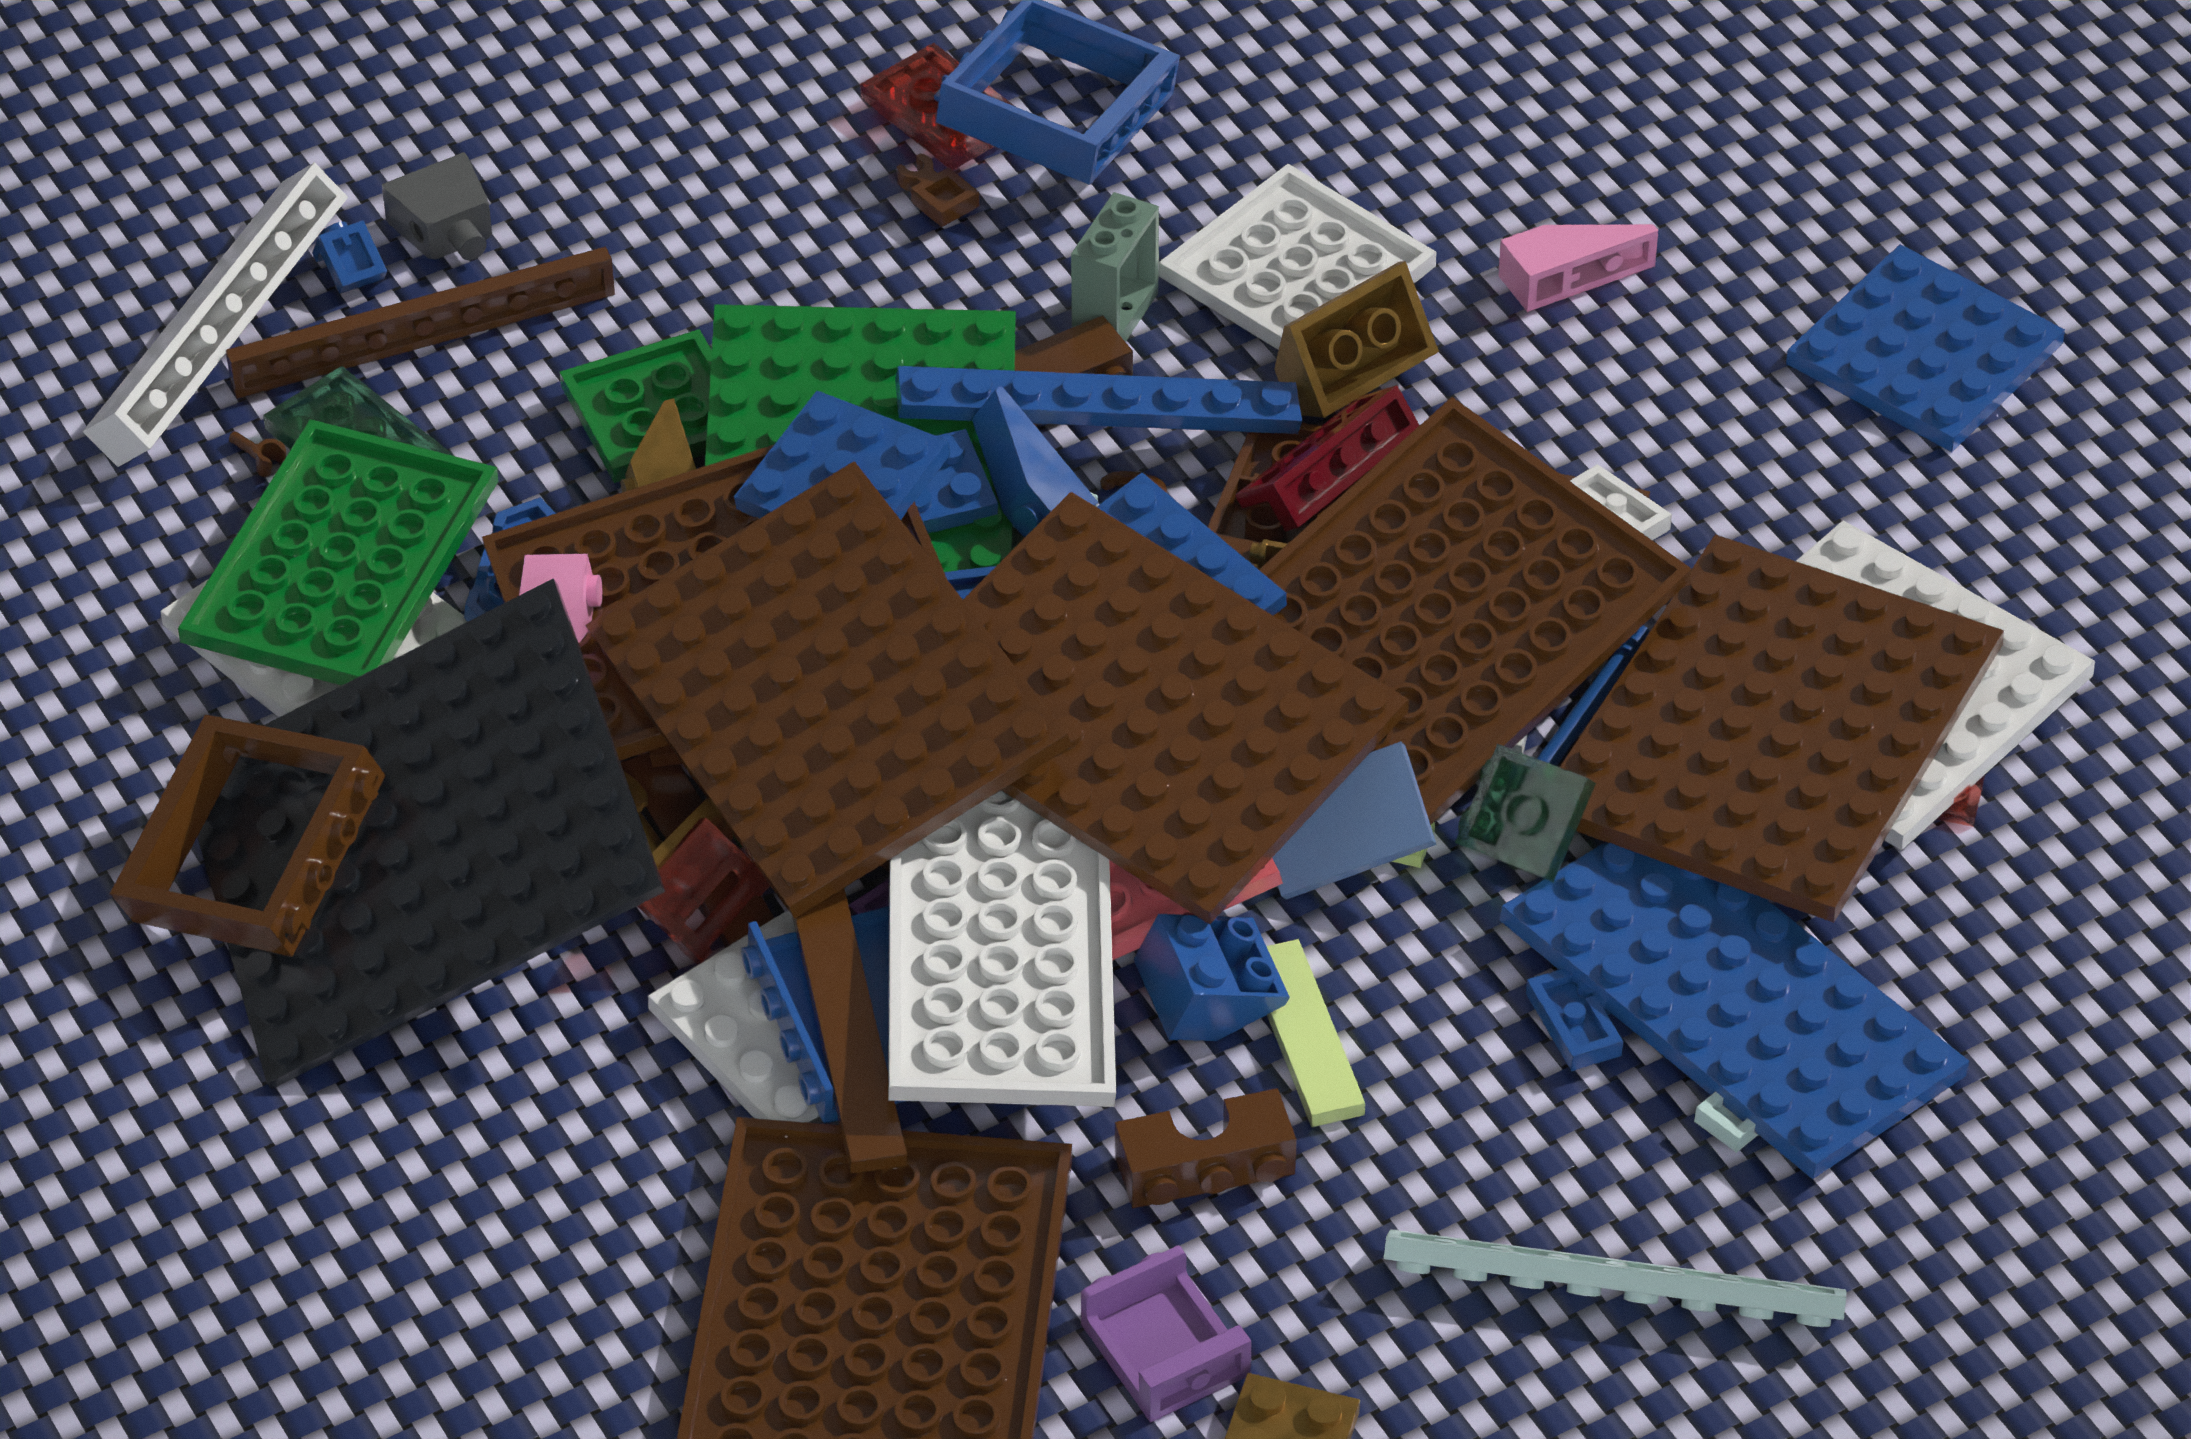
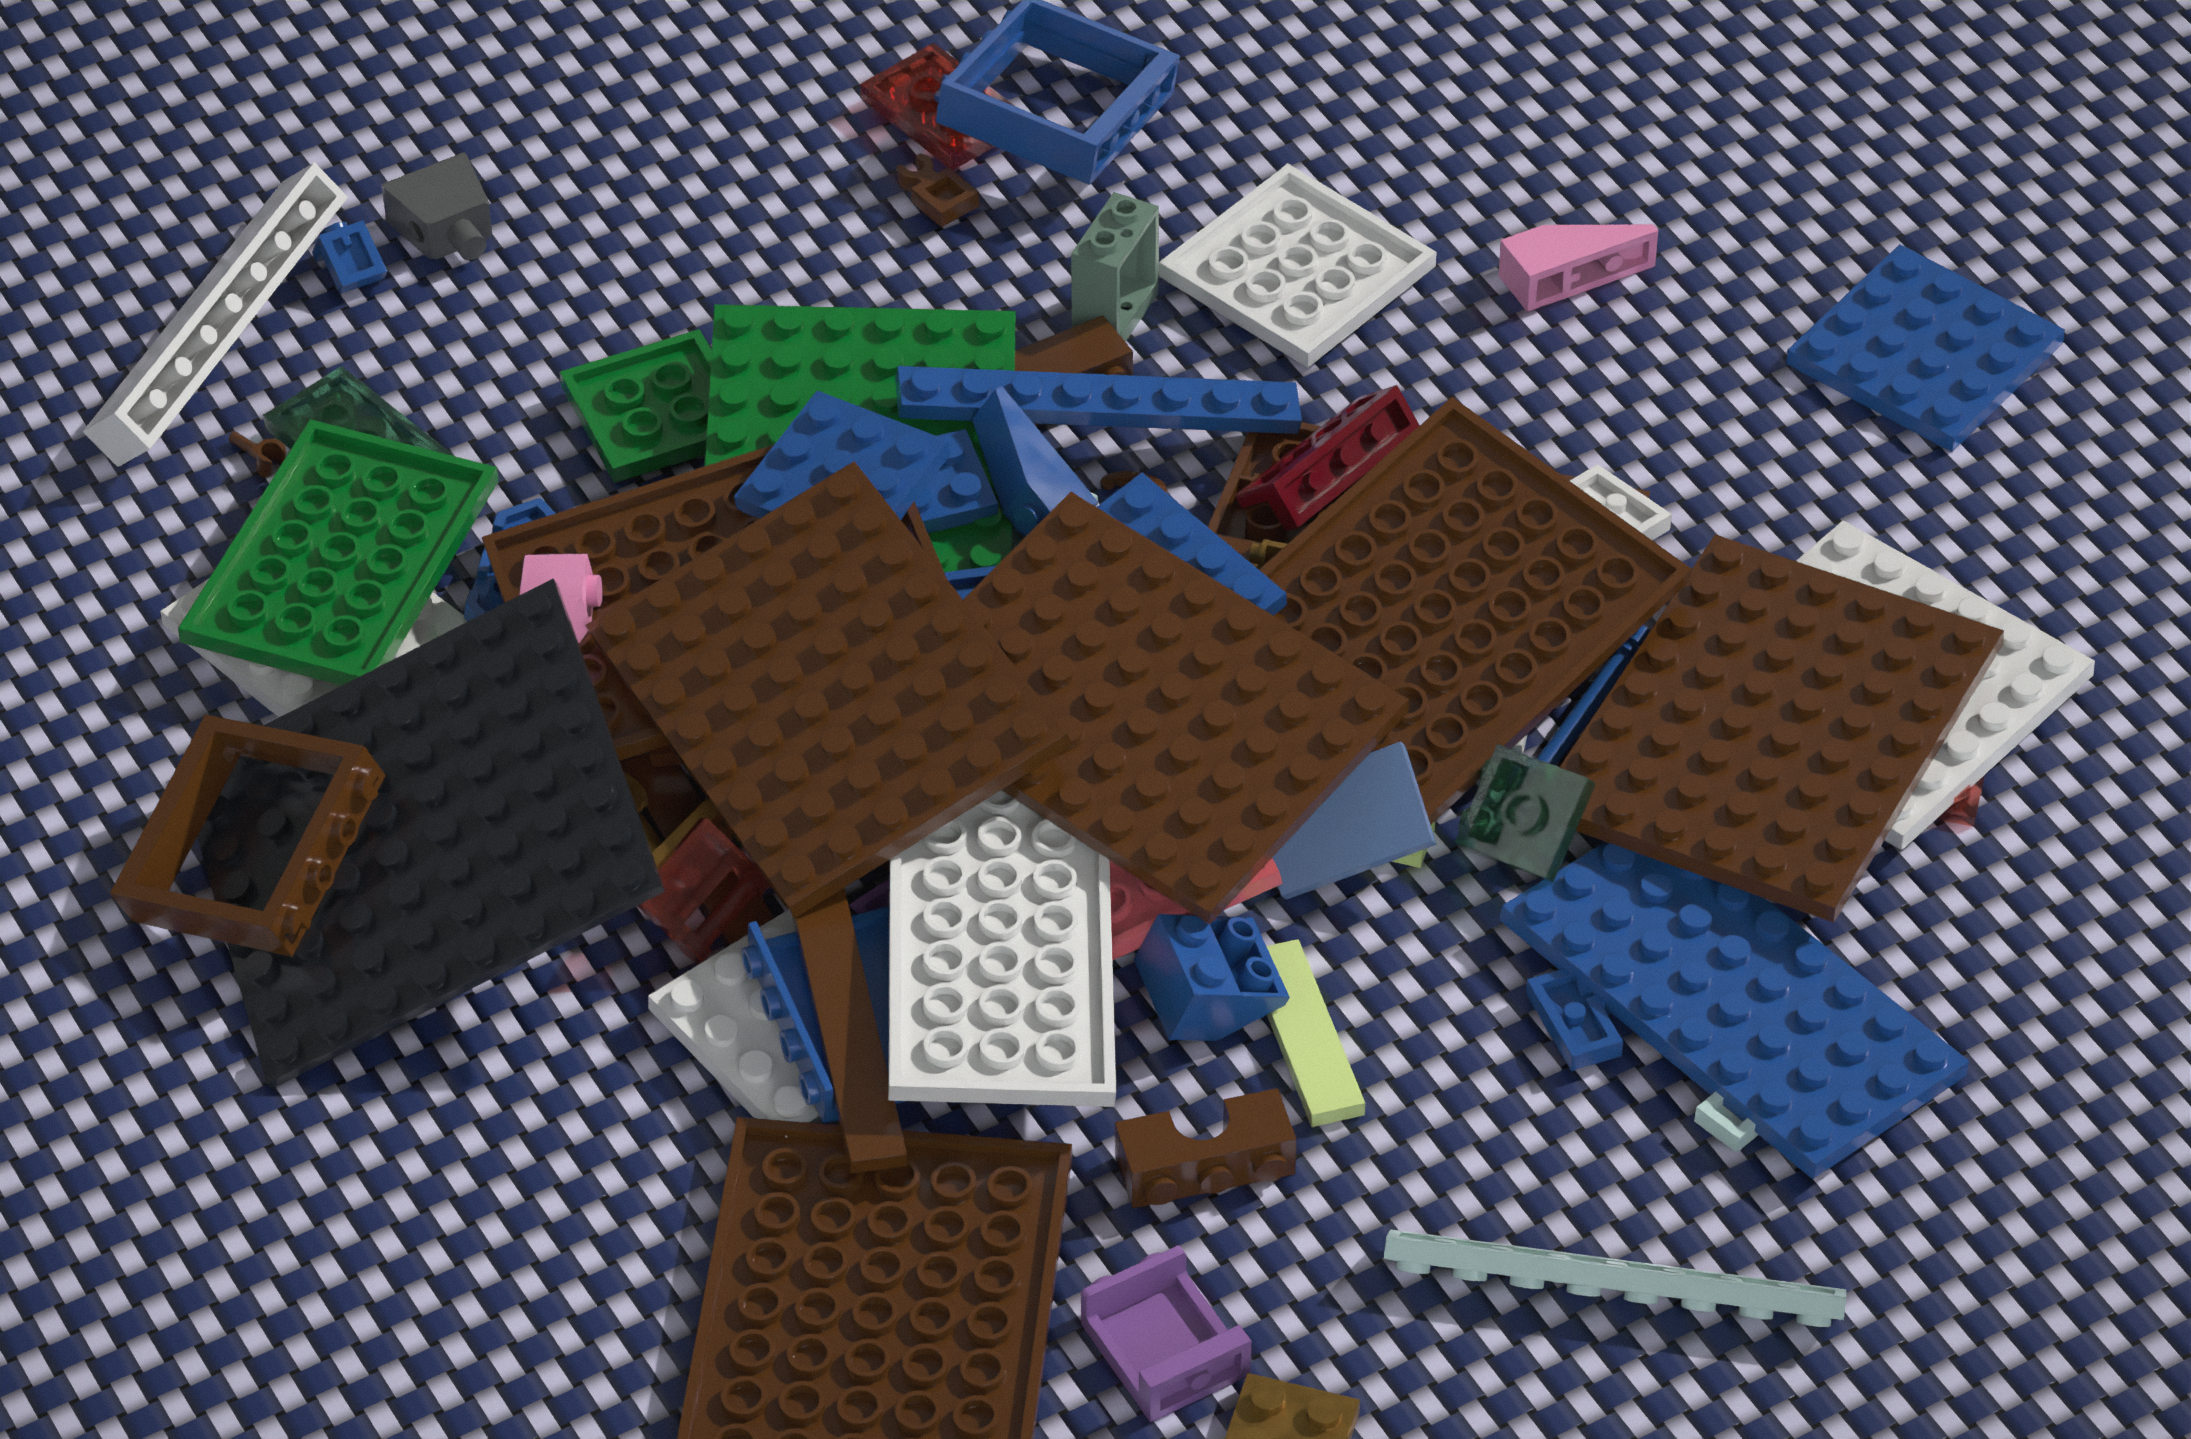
reddish brown plate [225,246,615,399] -> none
pearl gold slope [621,398,696,492] -> none
pearl gold slope [1274,261,1439,418] -> none

